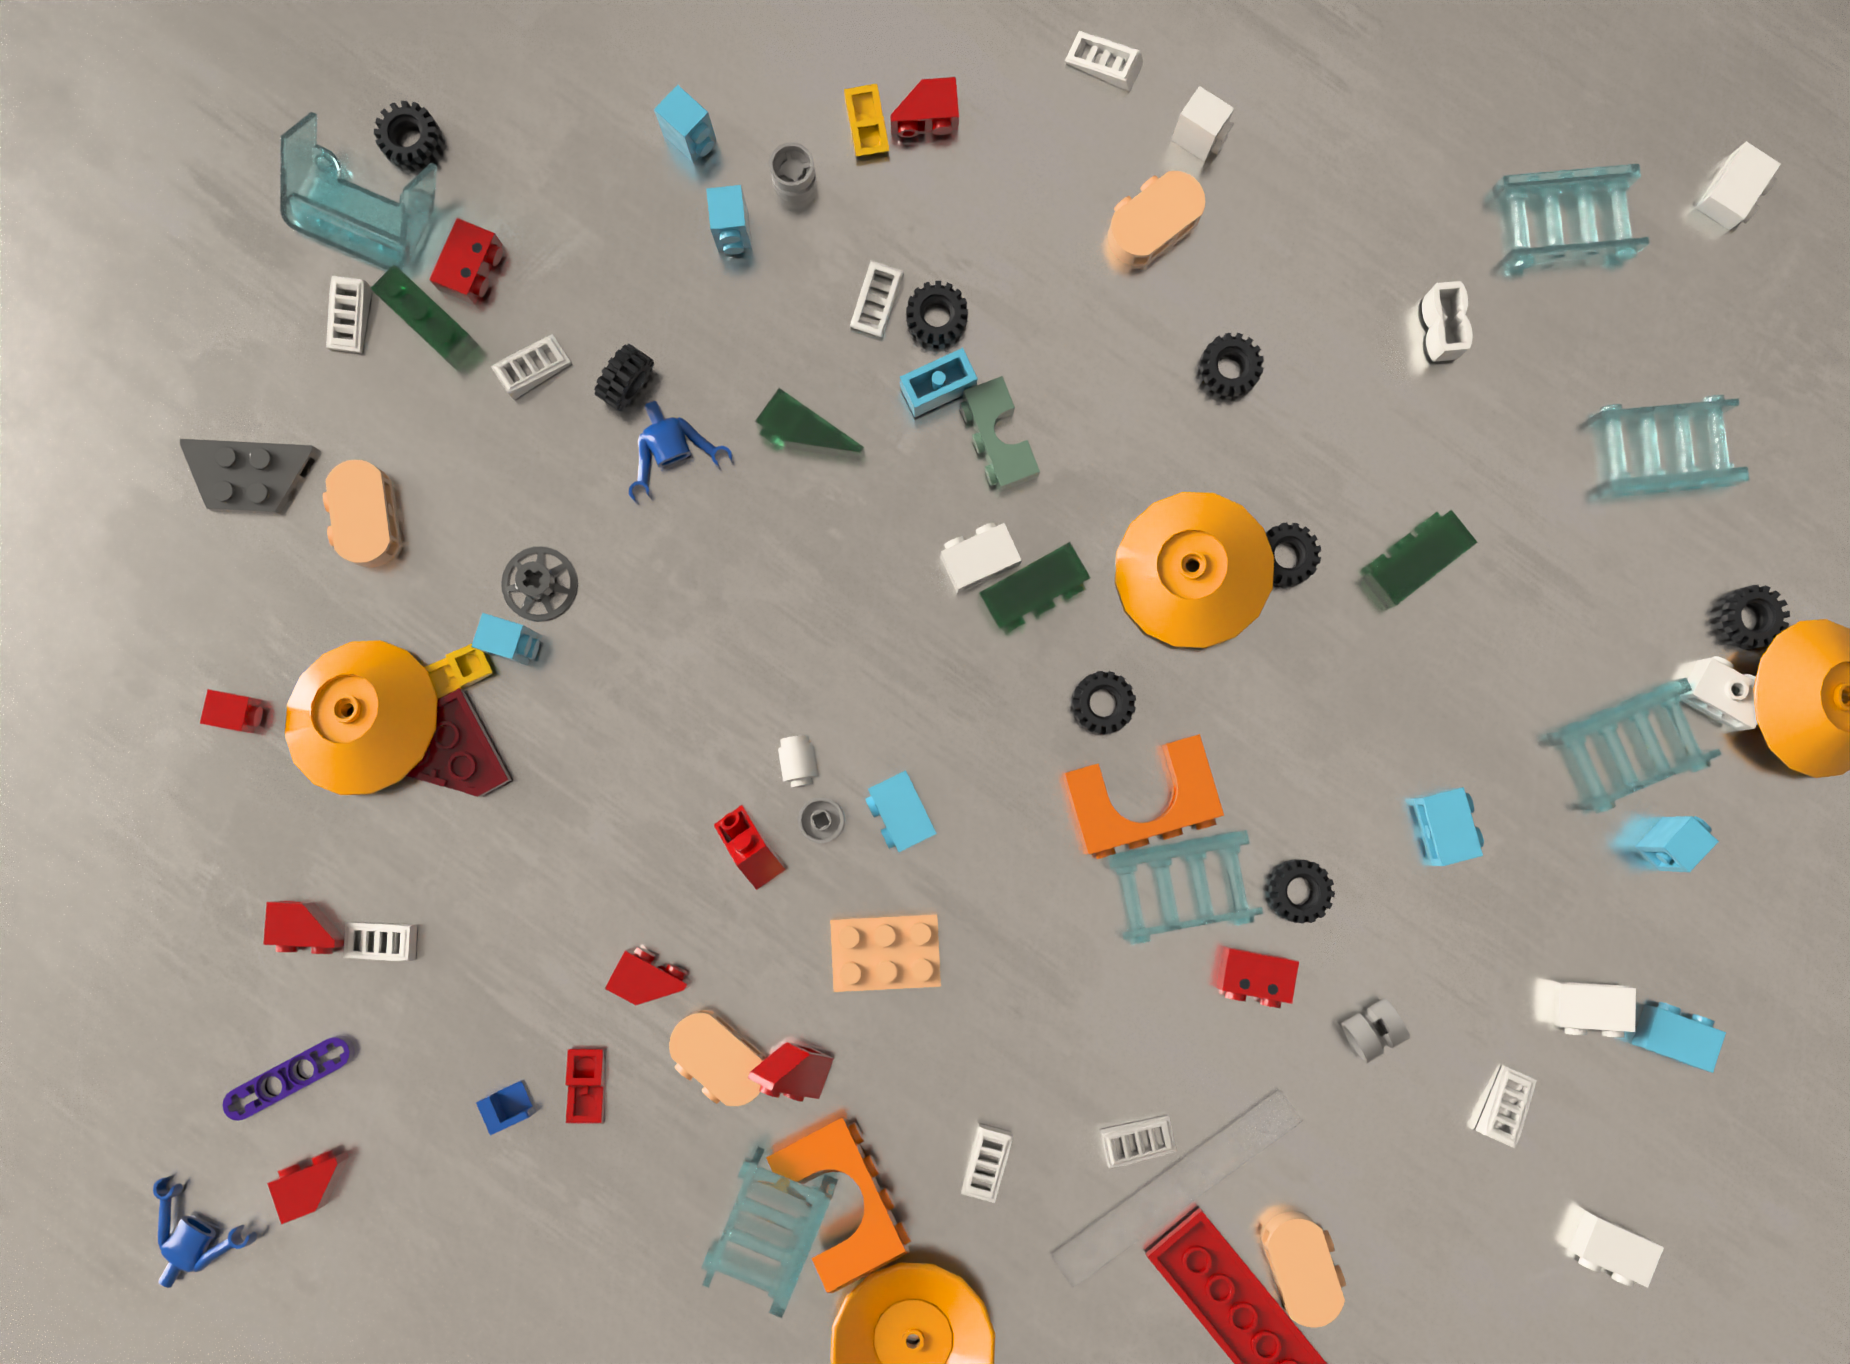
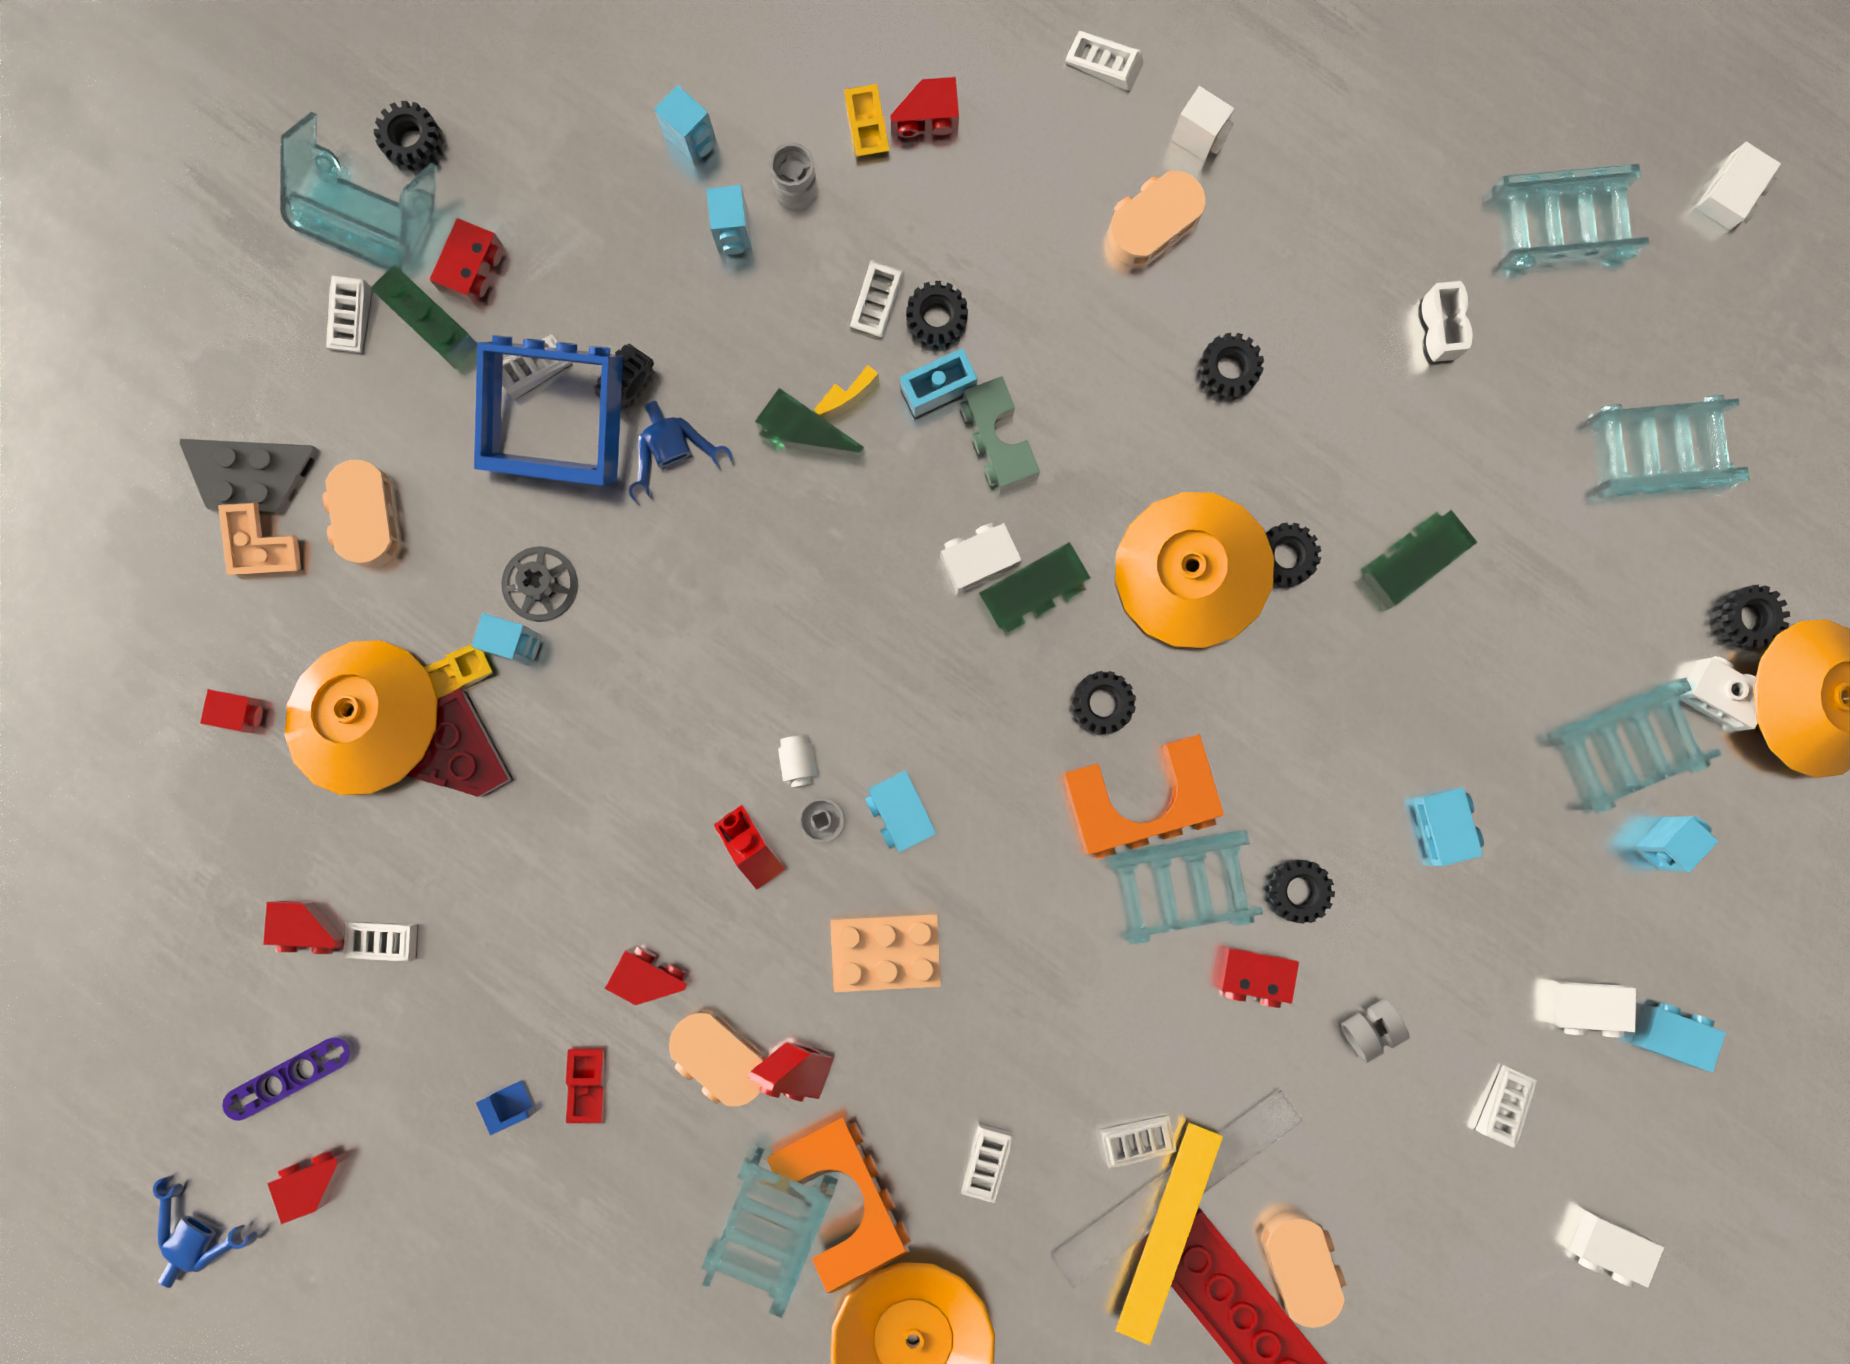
none -> light nougat plate [218,502,301,575]
none -> blue window [474,335,623,486]
none -> yellow slope [814,365,879,422]
none -> yellow tile [1115,1123,1223,1345]

